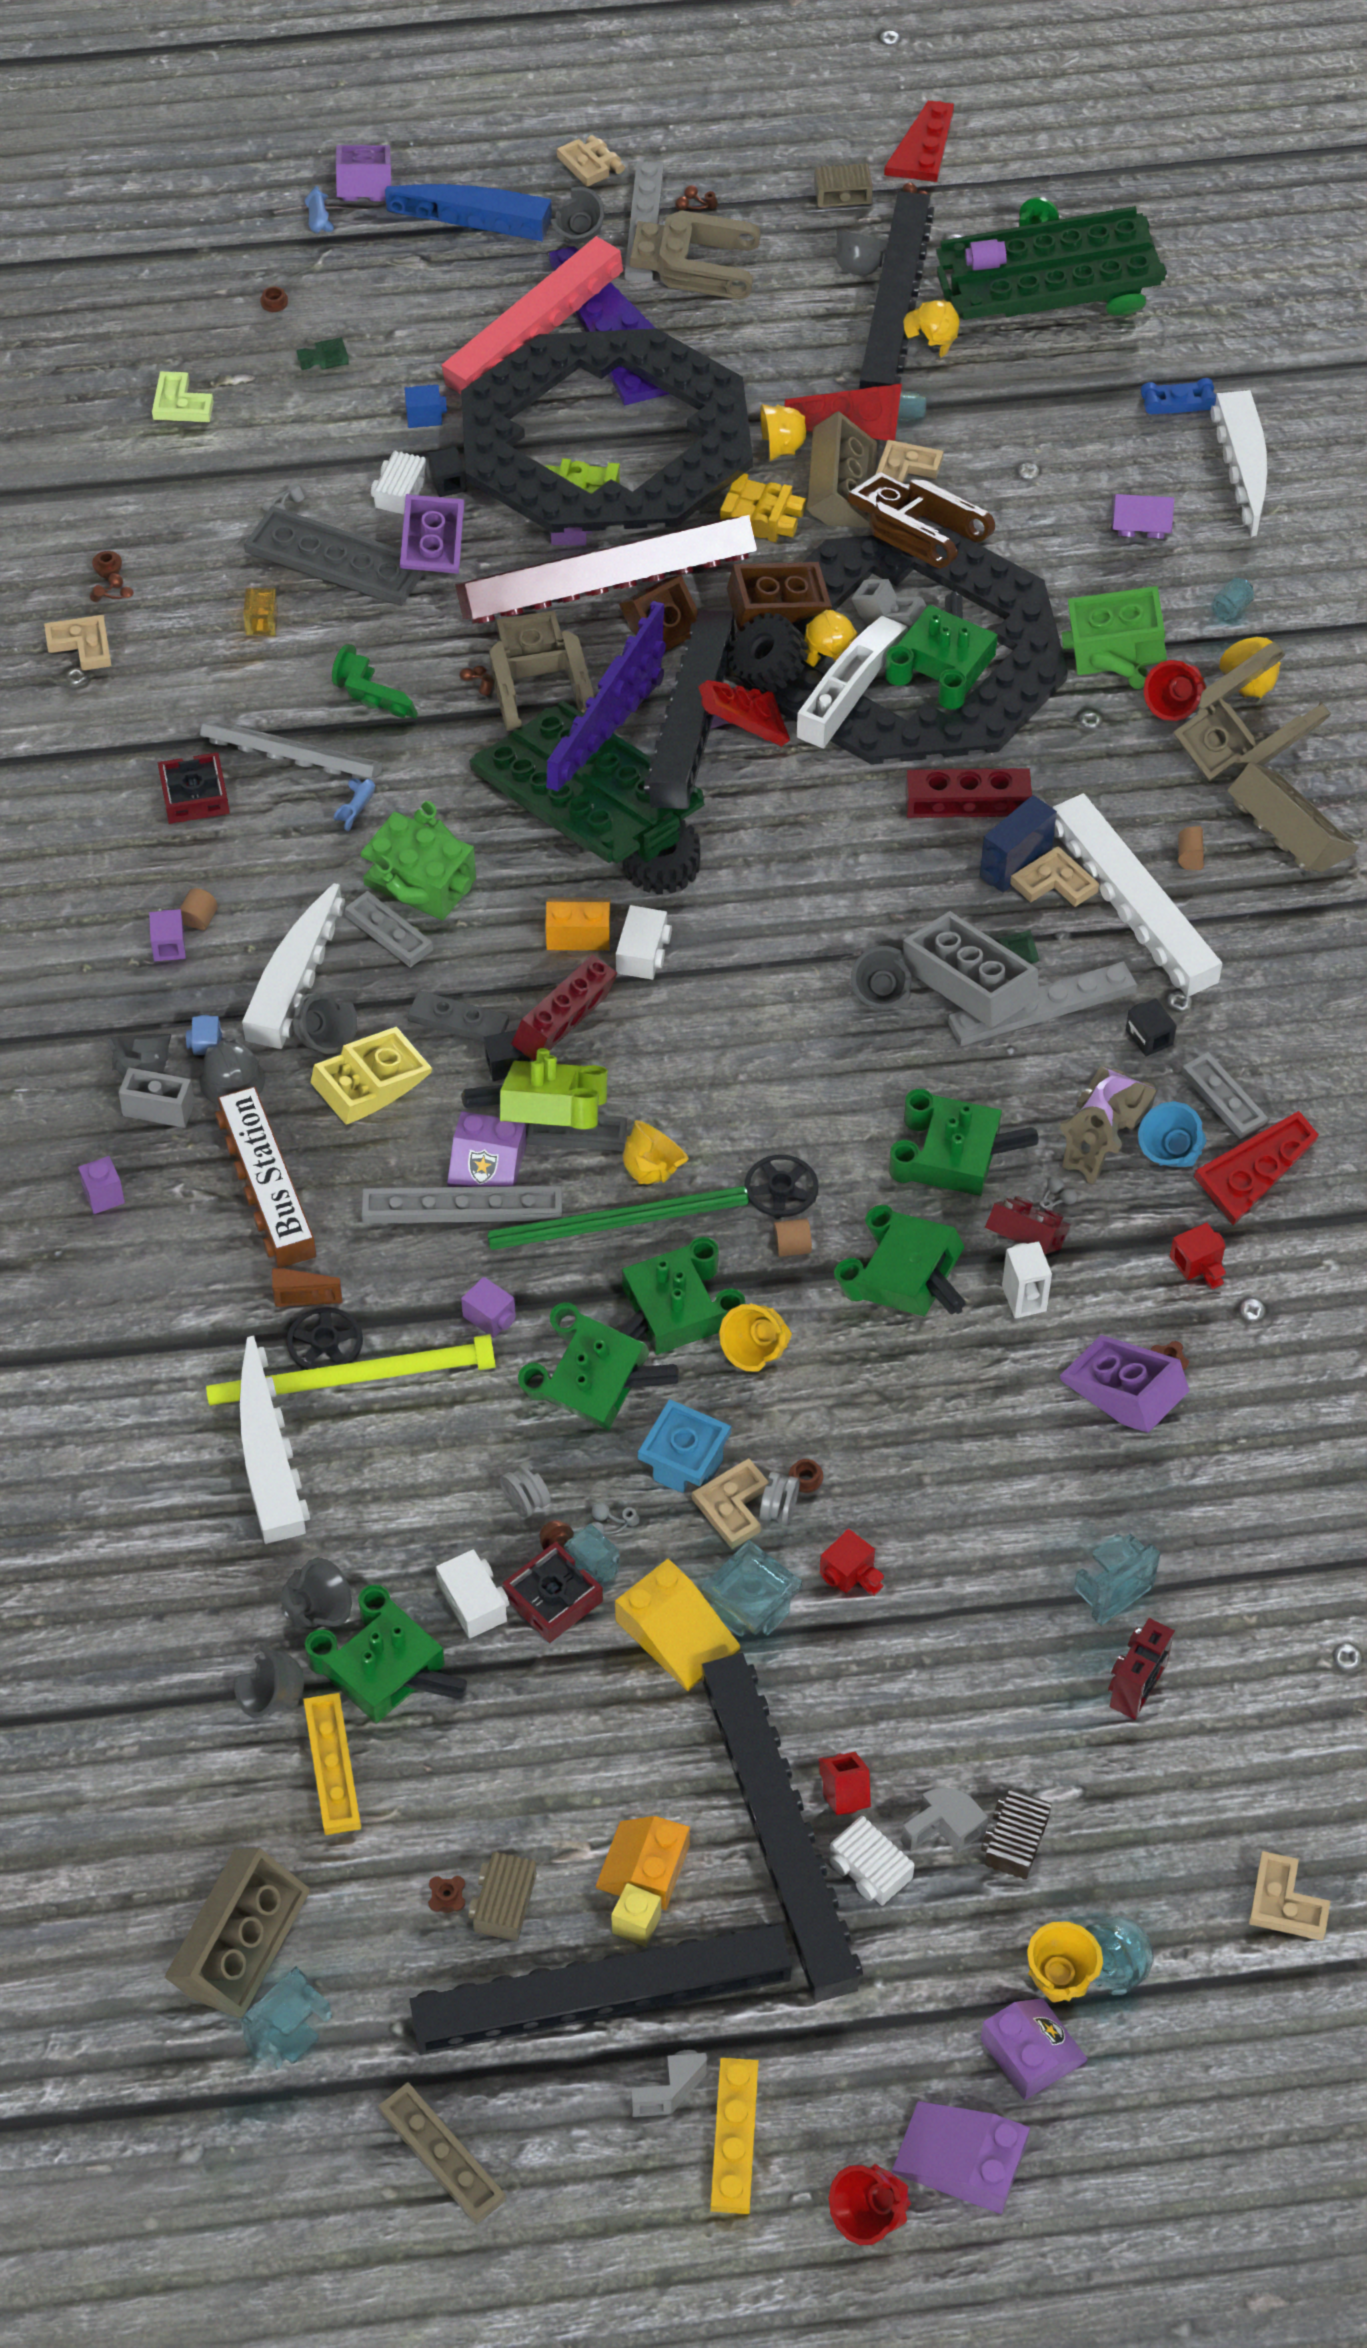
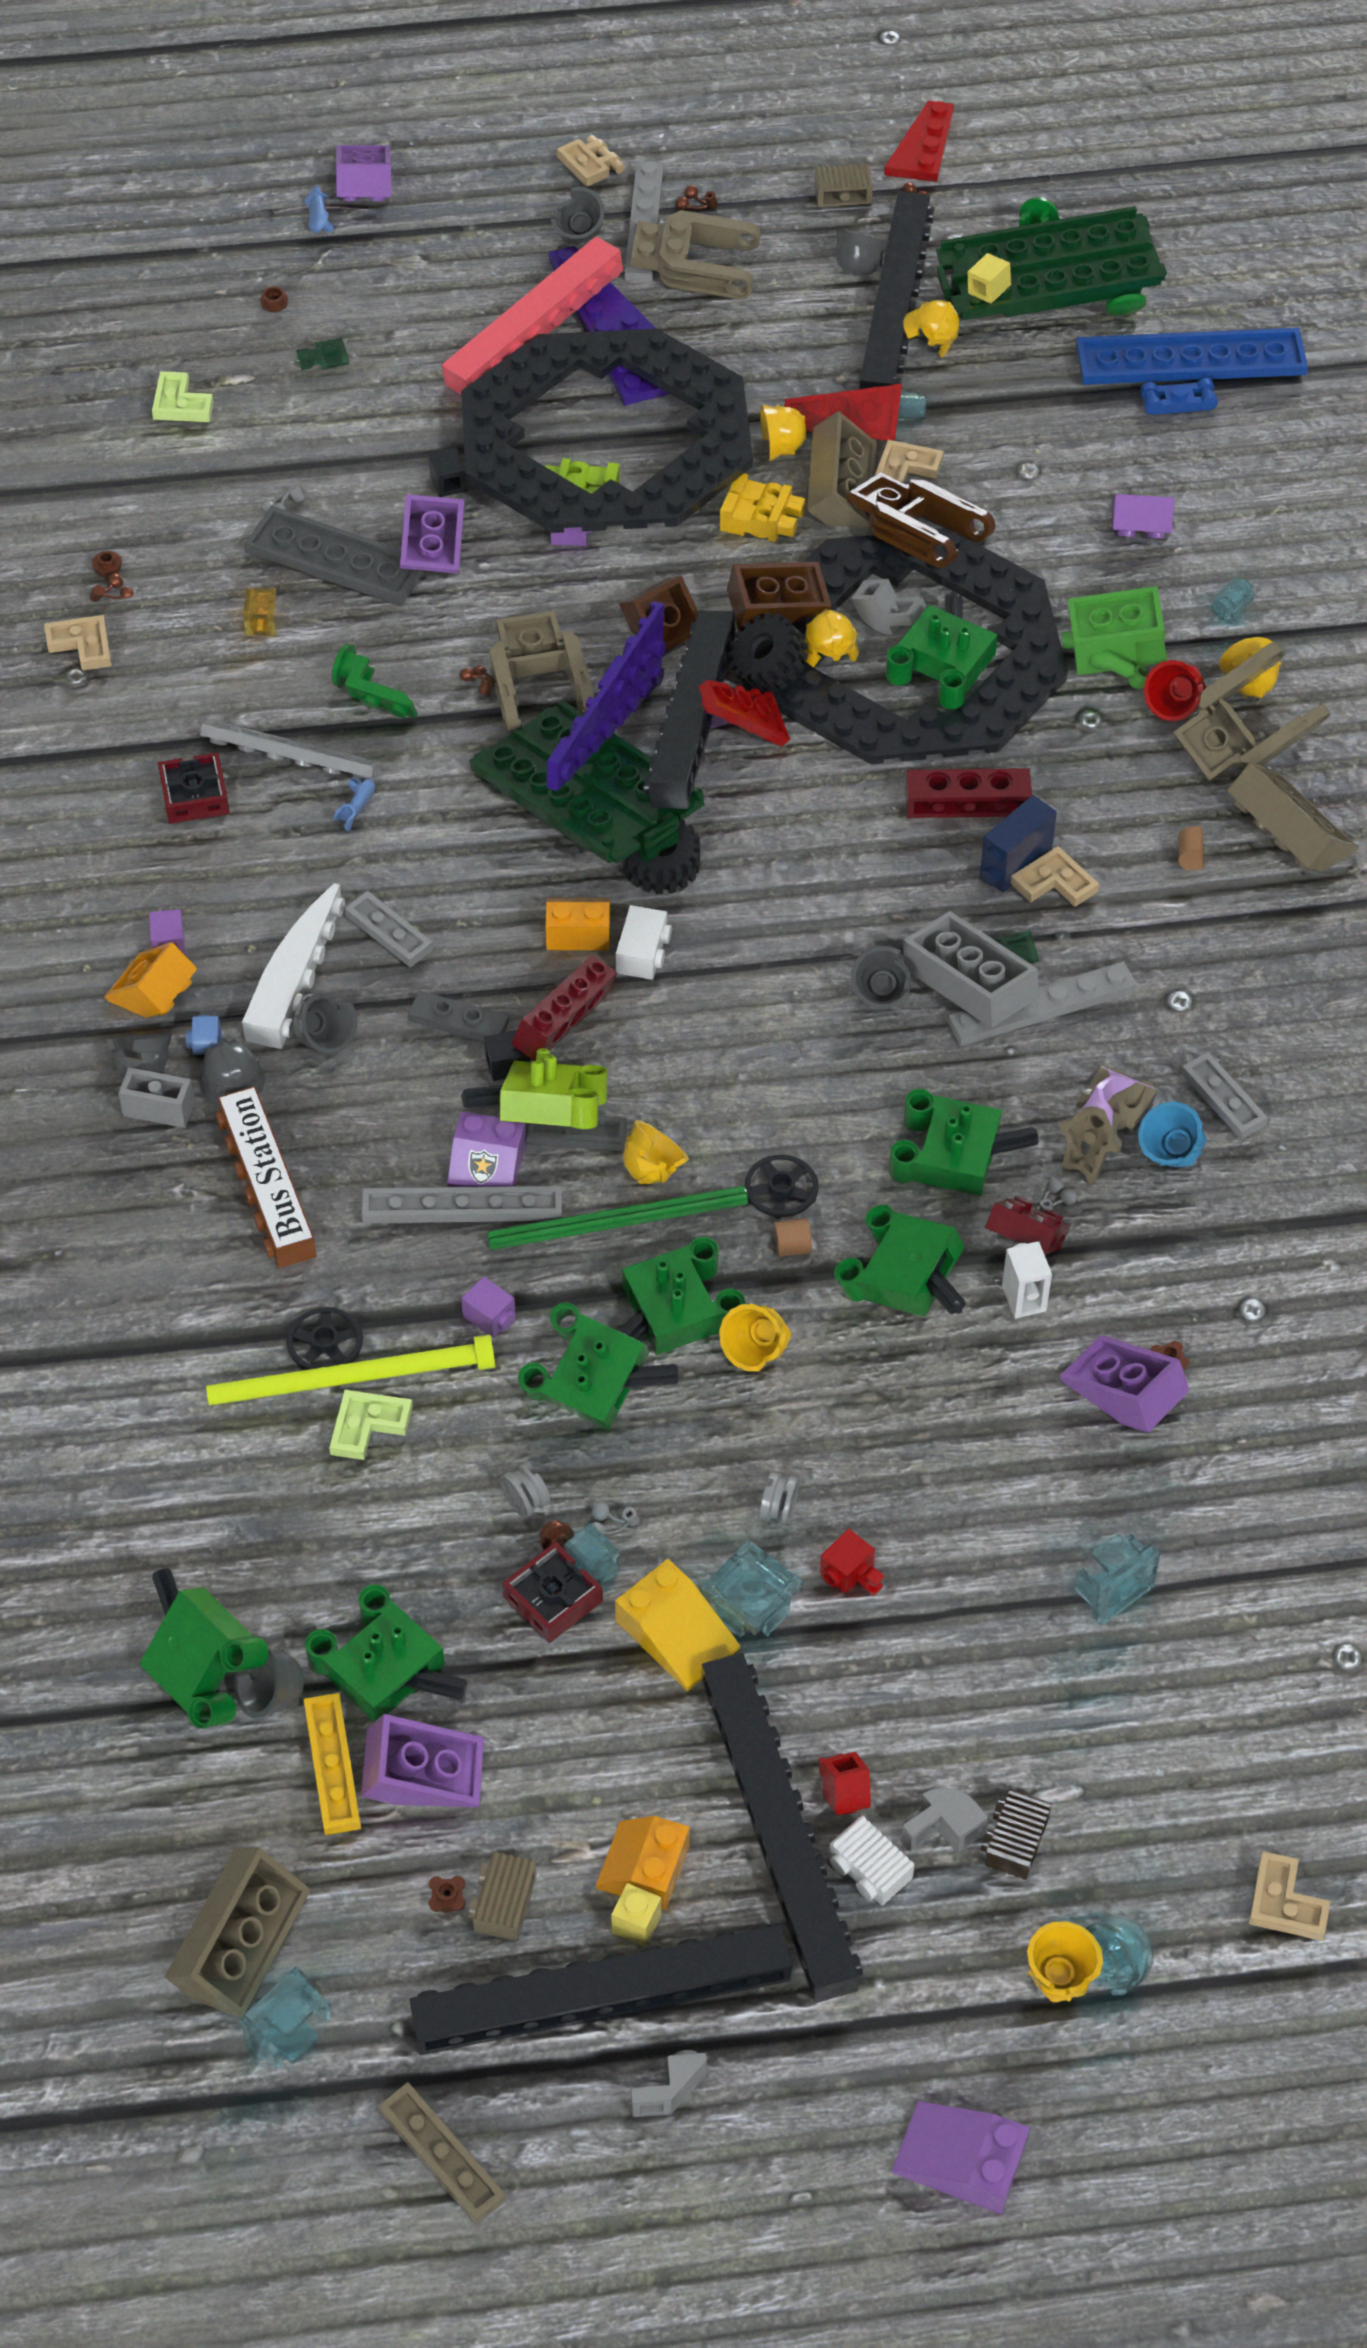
medium lavender brick [78,1156,125,1214] -> none
medium nougat brick [179,888,218,931] -> none
white slope [240,1336,310,1544] -> none
dark orange slope [272,1268,343,1307] -> none
dark grey helmet [279,1557,352,1629] -> none
light yellow slope [310,1027,432,1125] -> none
bright green torso [361,801,476,921] -> none
white brick [371,450,427,514] -> none
blue slope [385,184,552,242] -> none
blue brick [404,385,447,428] -> none
white brick [436,1549,510,1639] -> none
brick [455,515,757,624] -> none
dark azure panel [638,1399,731,1493] -> none
tan plate [692,1458,769,1549] -> none
yellow plate [711,2058,759,2214] -> none
copper plate [789,1459,823,1493] -> none
white slope [797,616,908,749] -> none
red helmet [828,2164,911,2245] -> none
medium lavender brick [965,239,1006,271] -> none
medium lavender slope [980,1998,1087,2101] -> none
white brick [1052,793,1222,997] -> none
dark red piece [1108,1618,1175,1720] -> none
black brick [1125,998,1177,1057] -> none
red brick [1170,1222,1226,1290] -> none
red wing [1193,1111,1319,1226] -> none
white slope [1211,390,1267,537] -> none
none -> light orange slope [104,942,197,1018]
none -> green piece [139,1568,268,1729]
none -> yellowish green plate [329,1390,413,1460]
none -> medium lavender slope [361,1714,484,1808]
none -> light yellow brick [967,253,1011,303]
none -> blue plate [1076,328,1308,385]

